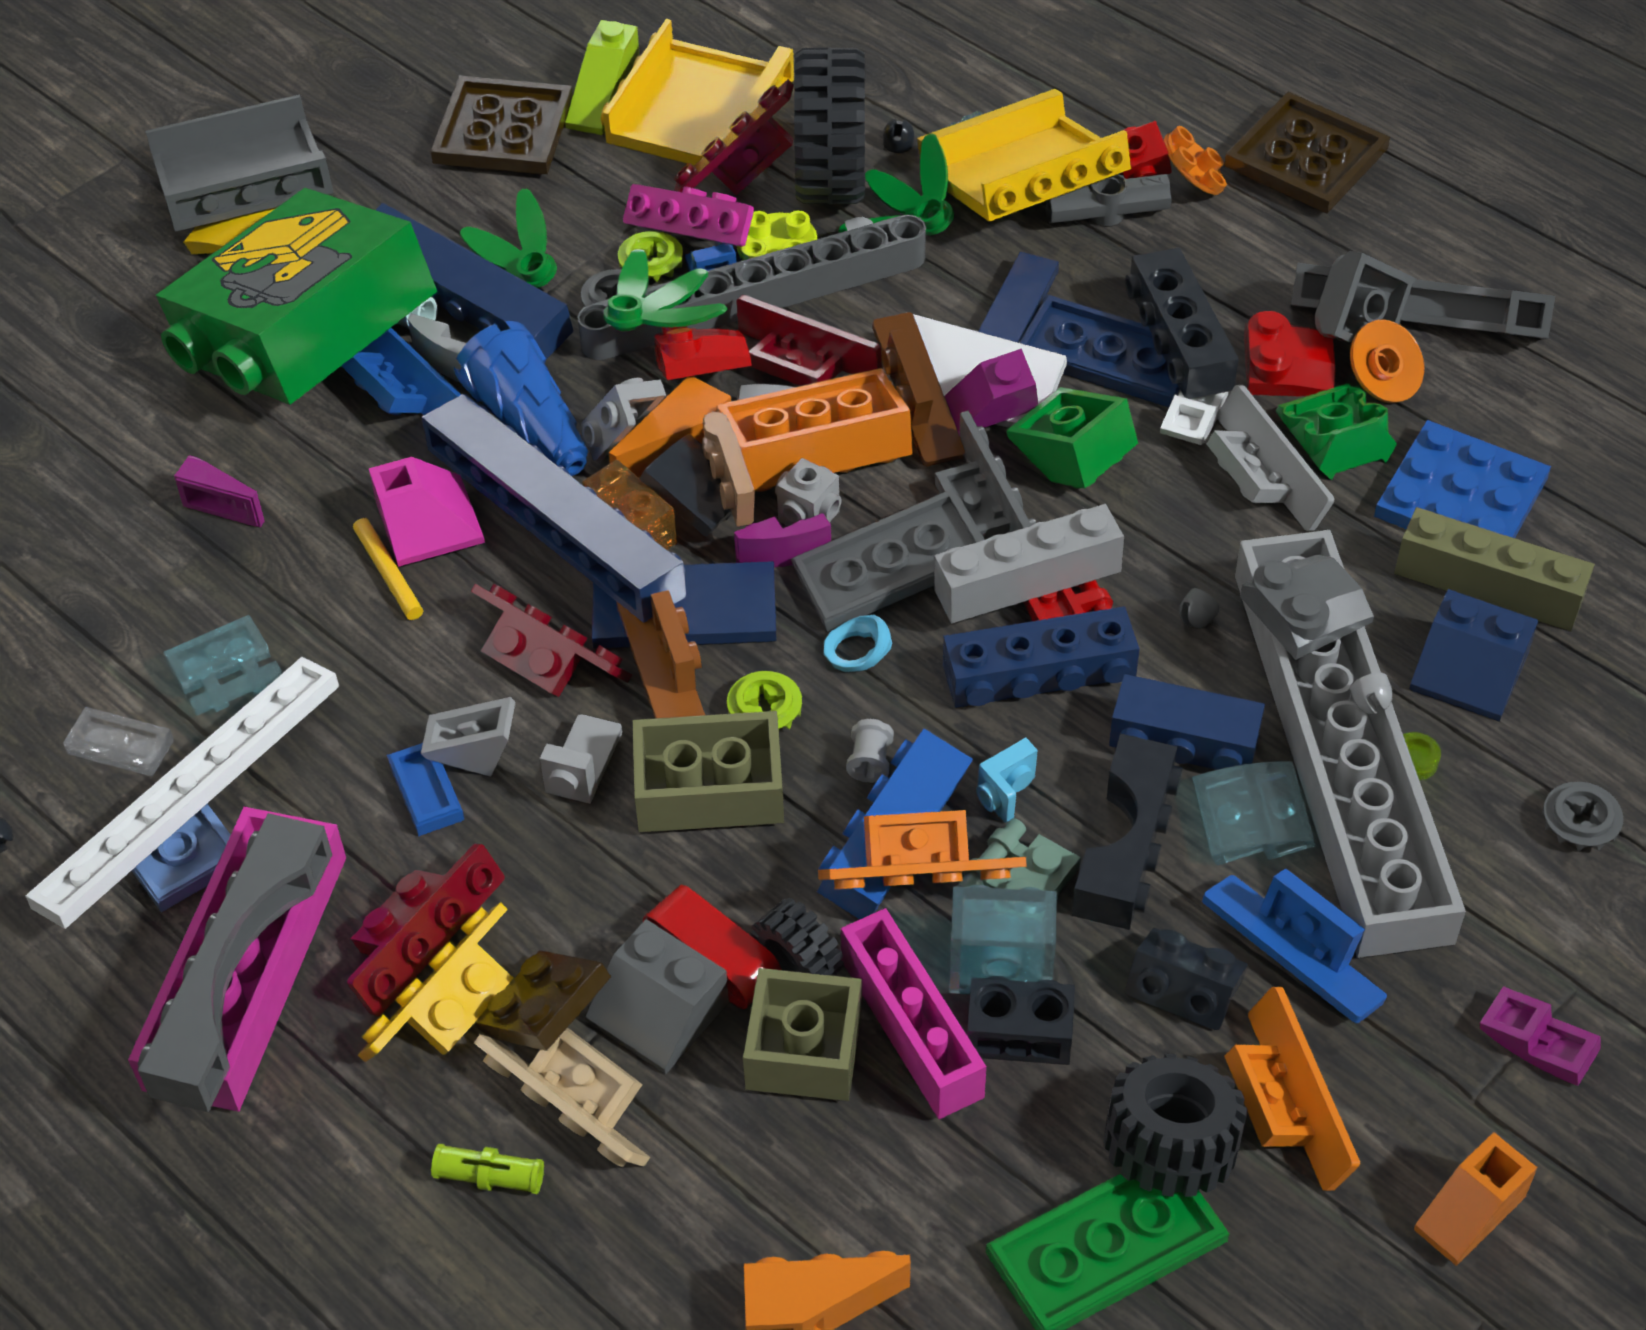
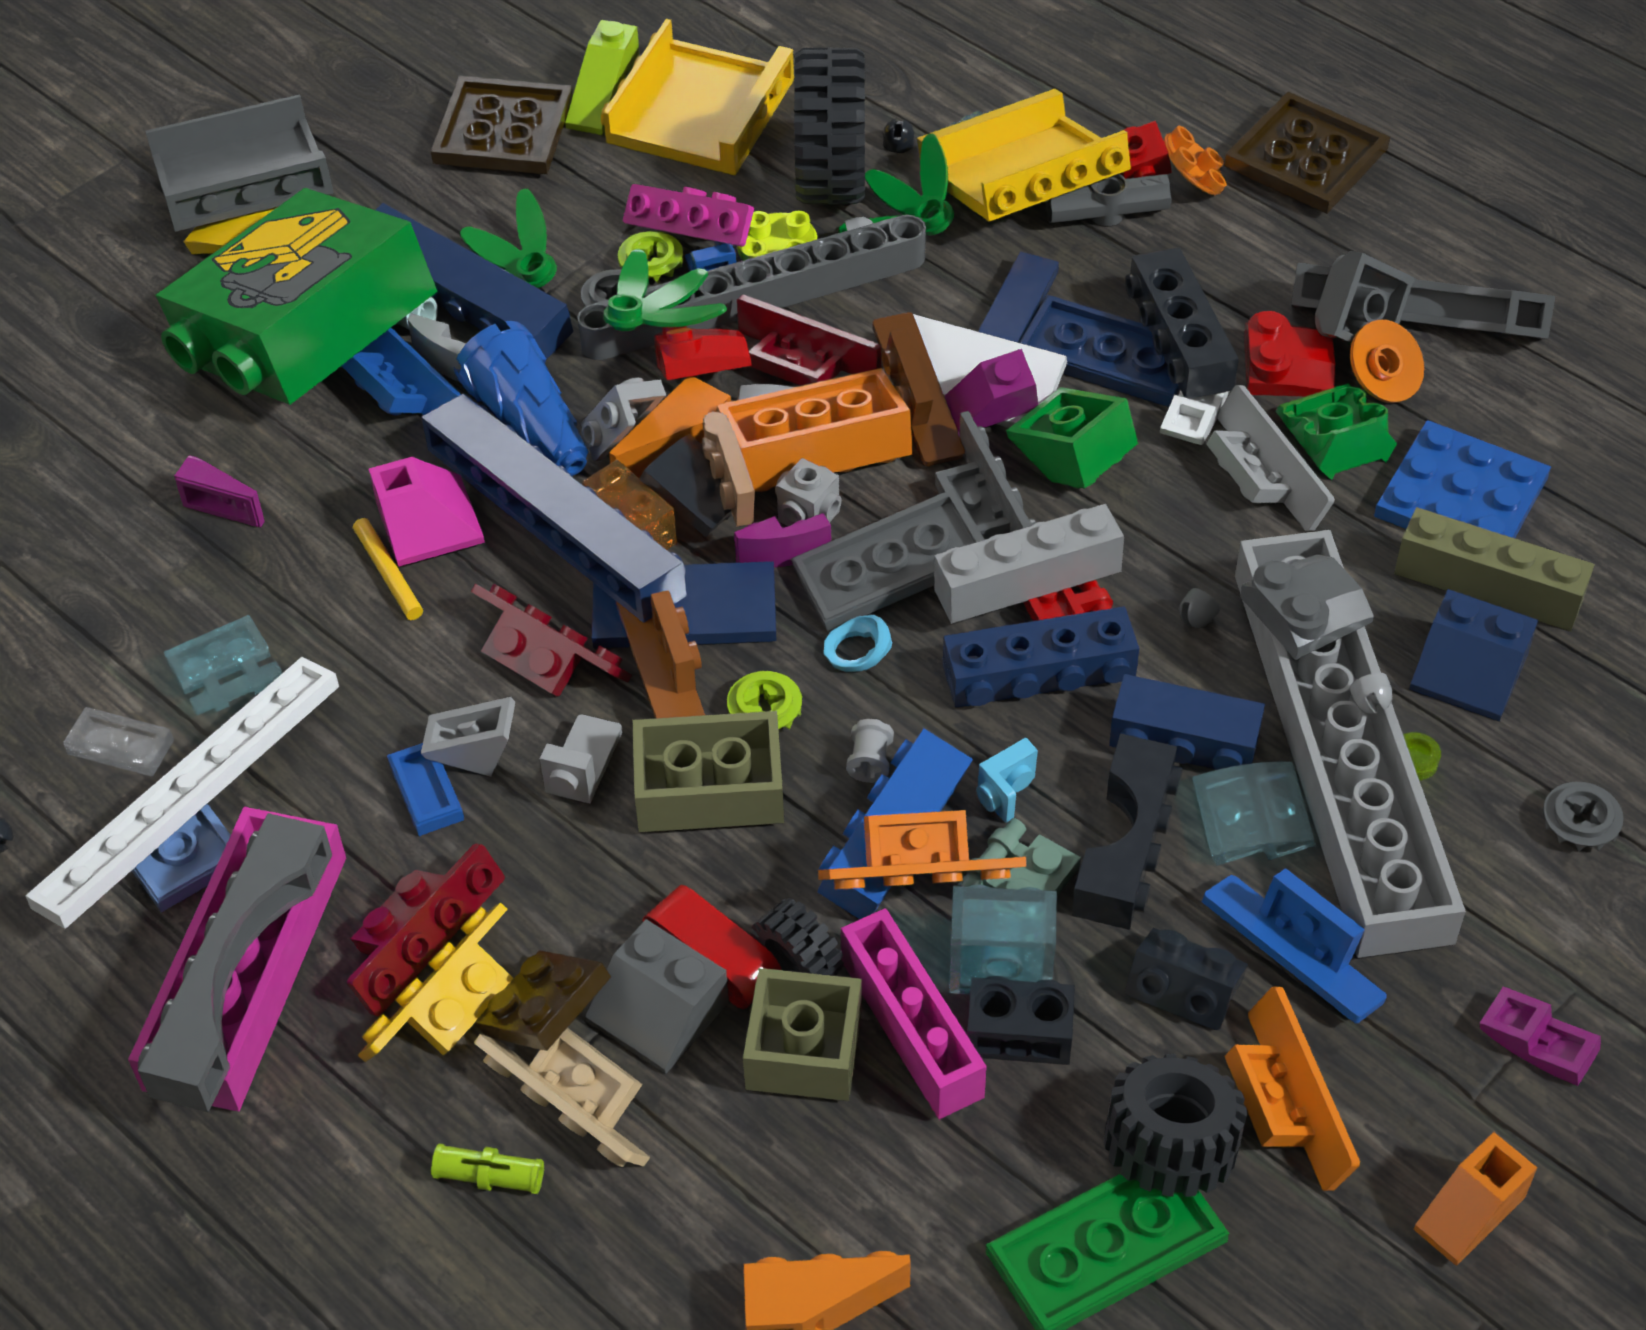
dark red bracket [674,79,794,195] -> none

